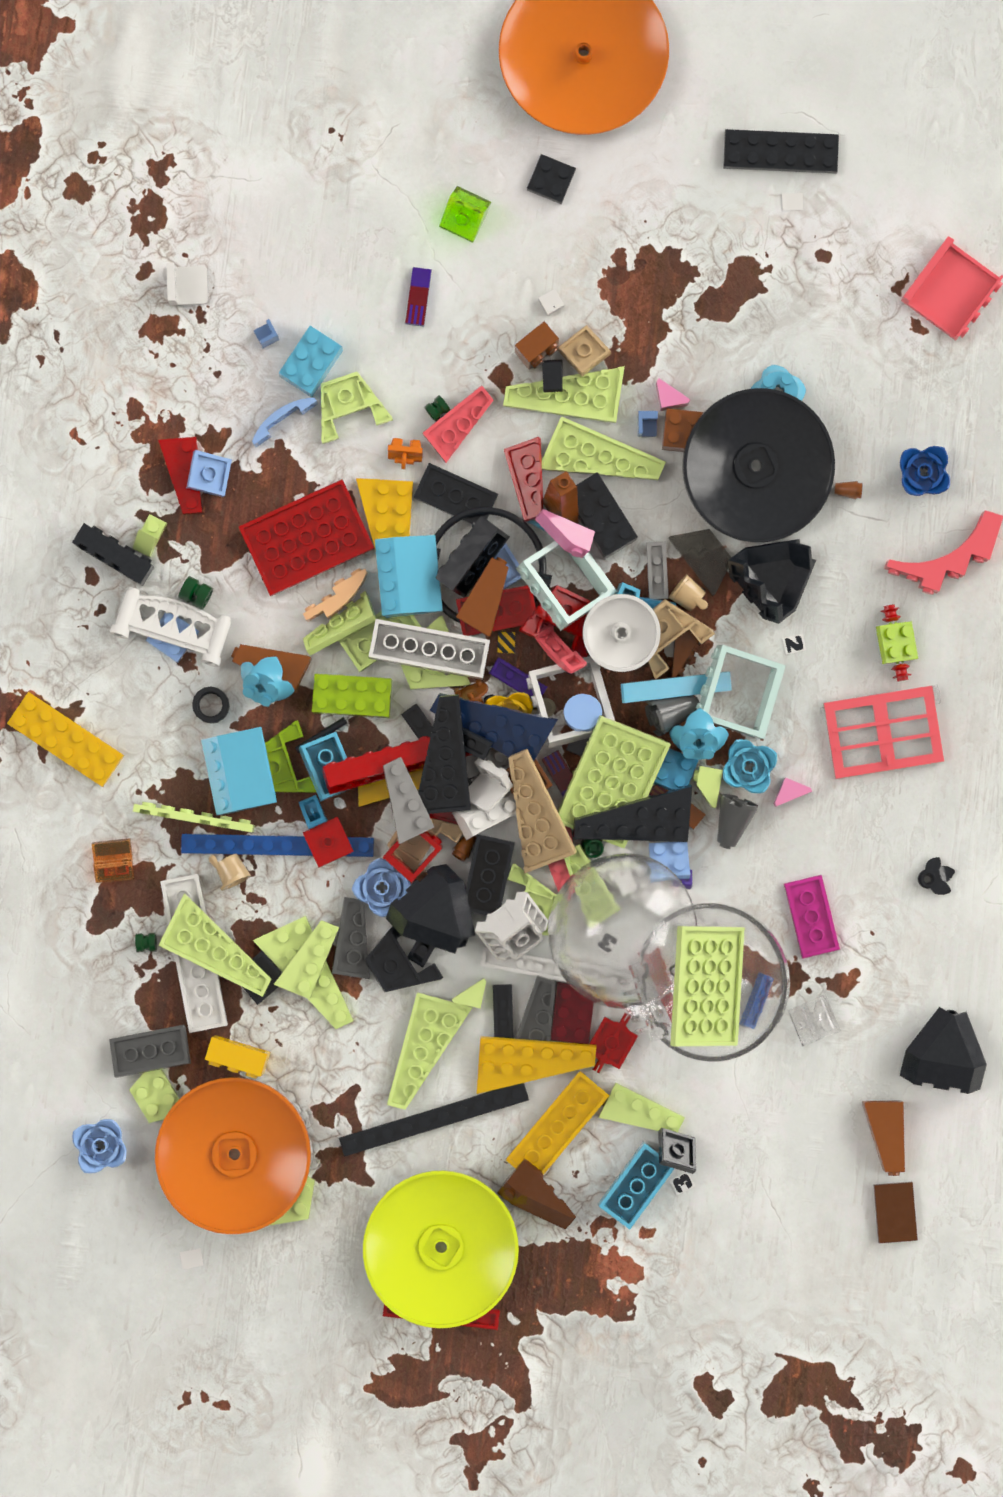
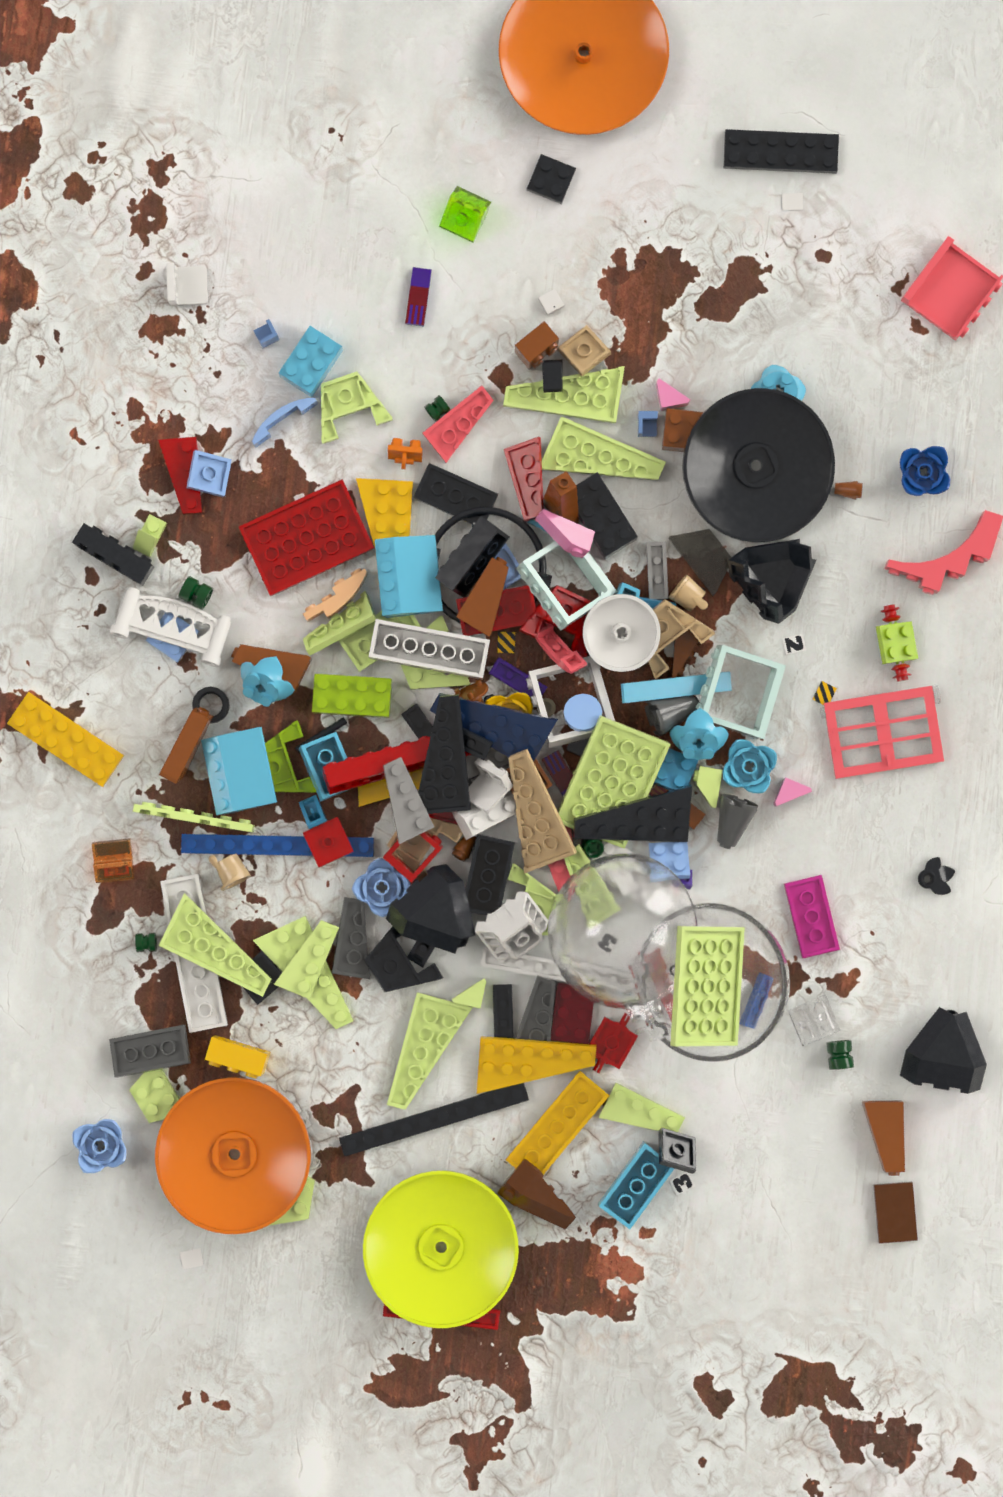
none -> dark orange slope [159,707,213,784]
none -> sticker [813,681,837,705]
none -> dark green wheel [826,1040,854,1070]

